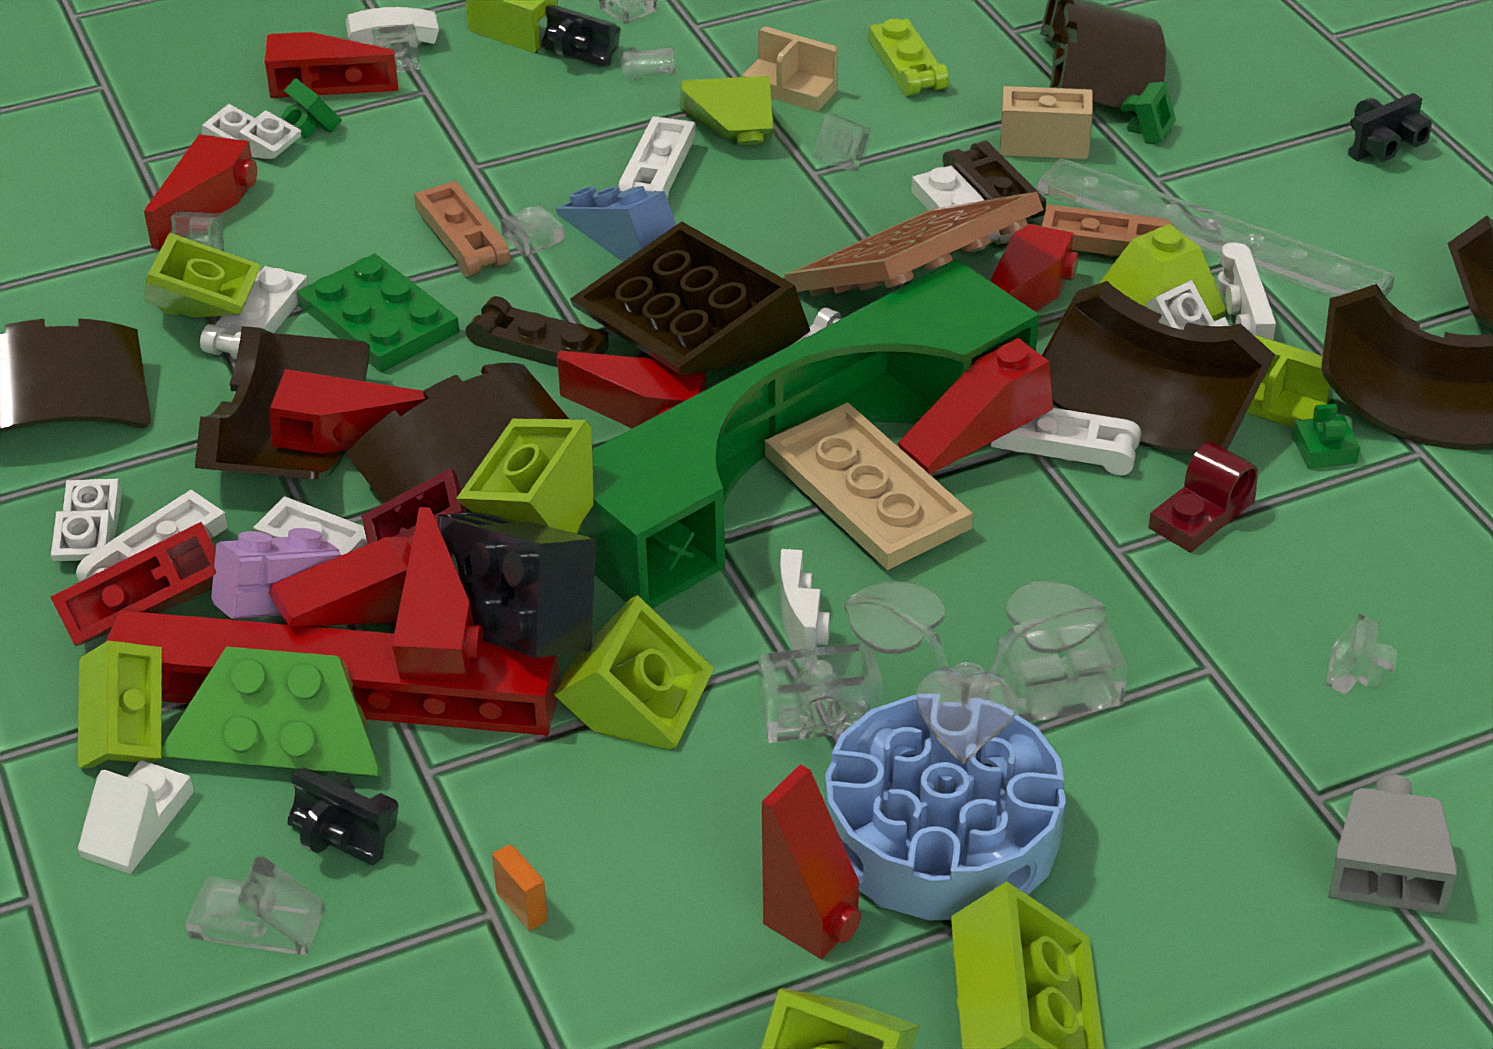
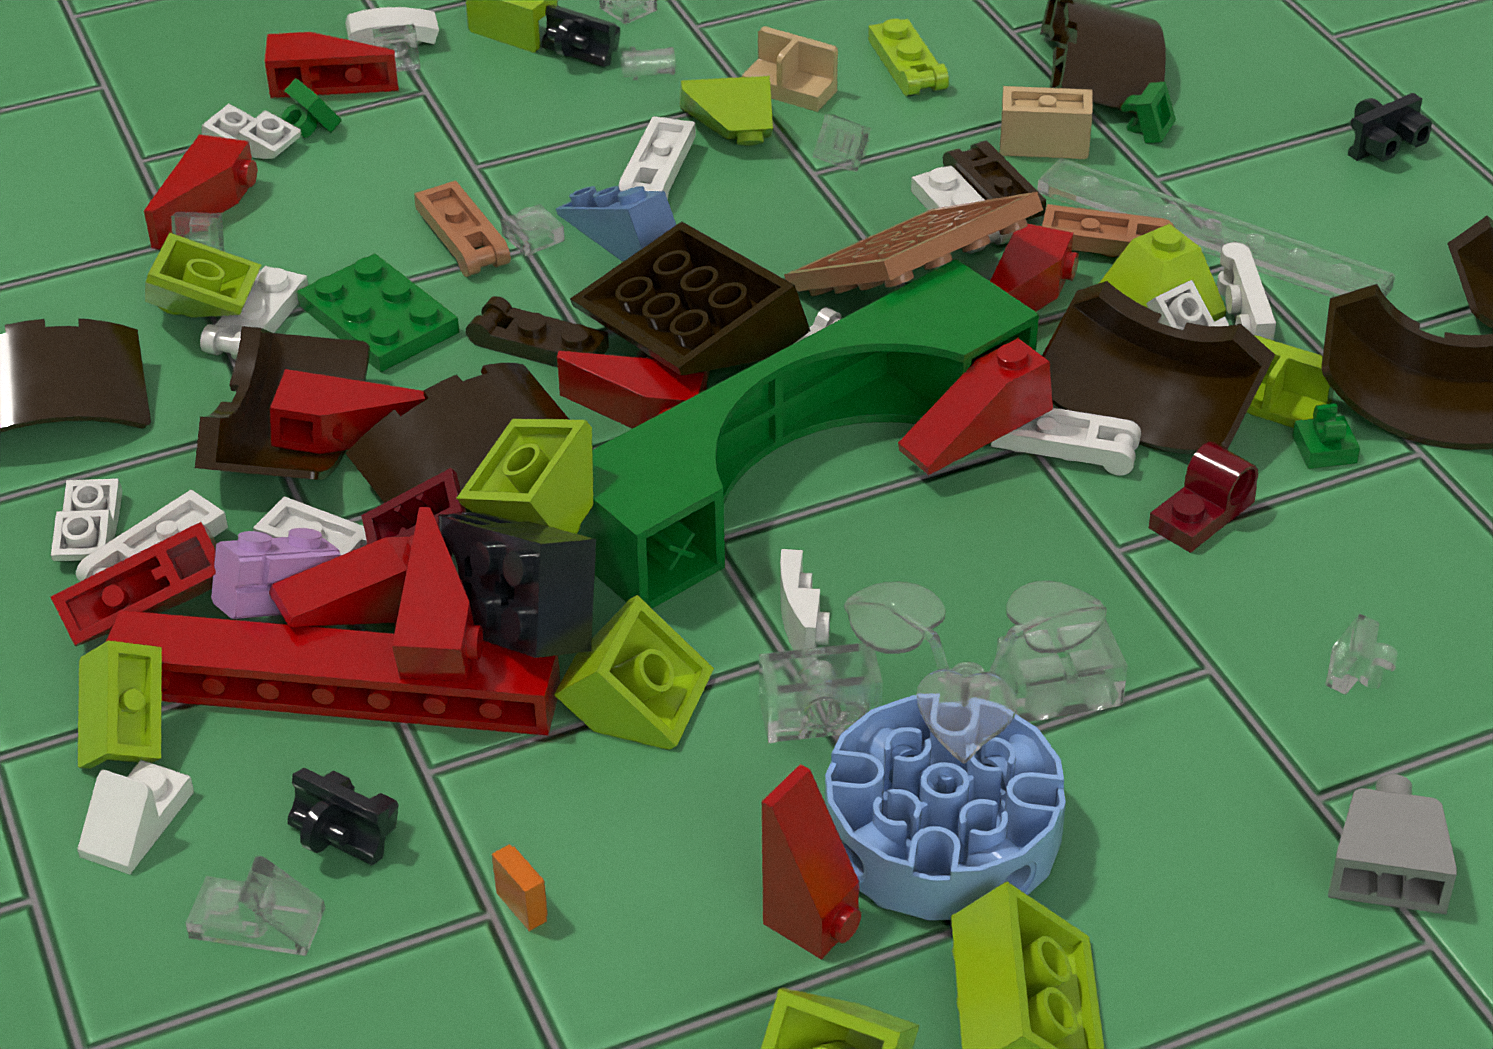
bright green wing [161,647,383,778] -> none
tan plate [765,403,973,570] -> none

